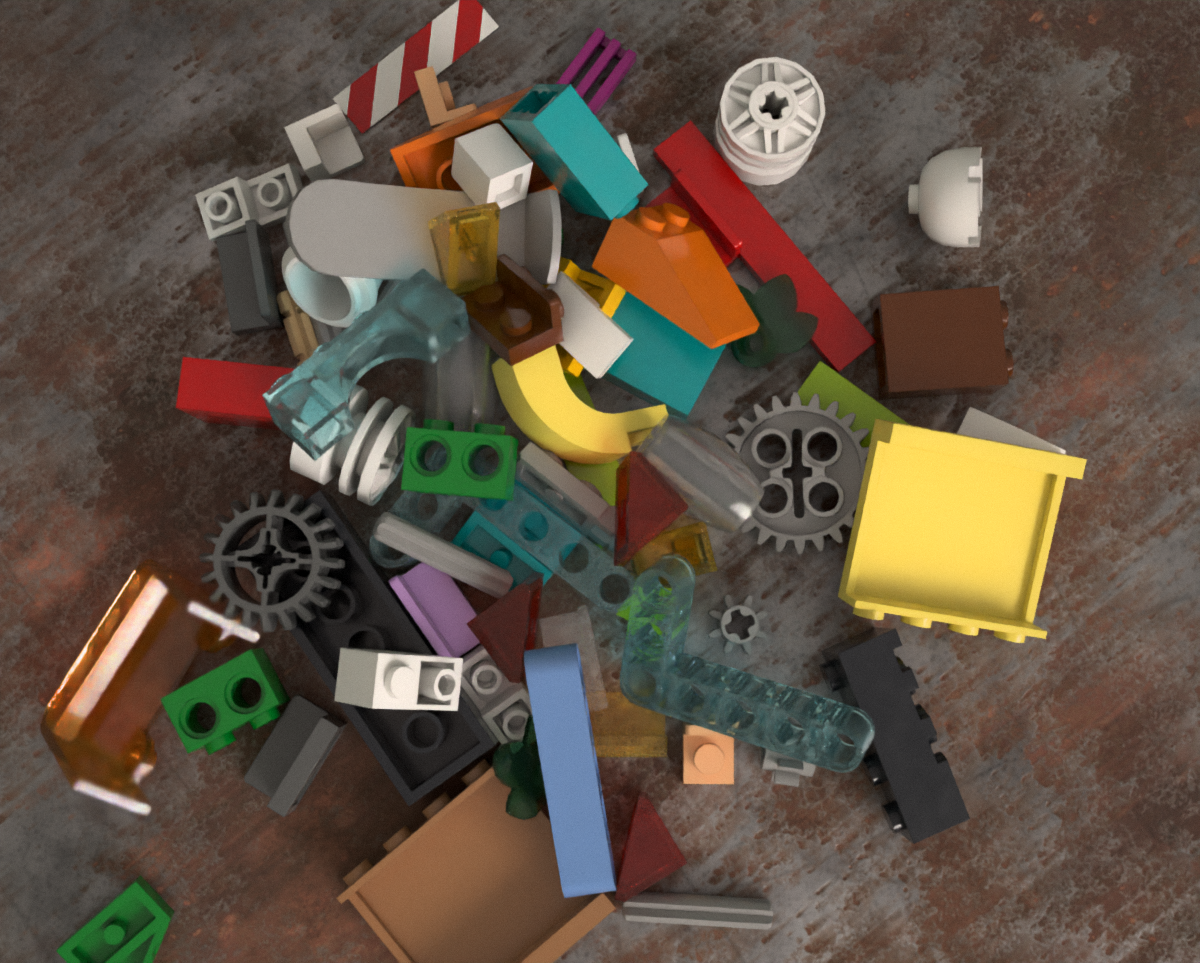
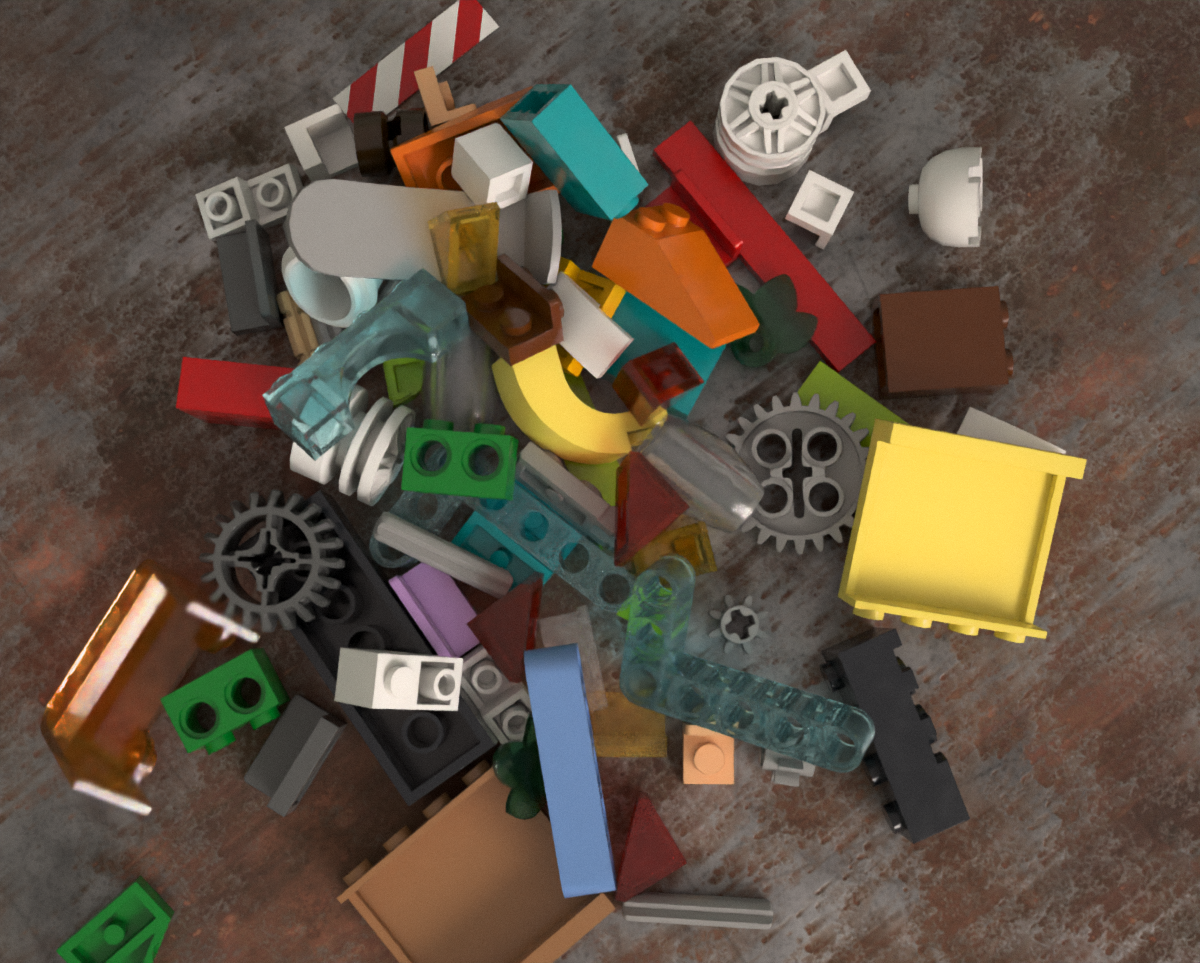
magenta tile [556,27,637,116] -> none
none -> dark brown wheel [354,107,429,177]
none -> lime tile [382,350,433,409]
none -> clear red slope [612,342,704,426]
none -> white panel [785,170,854,250]
none -> white panel [808,50,871,134]

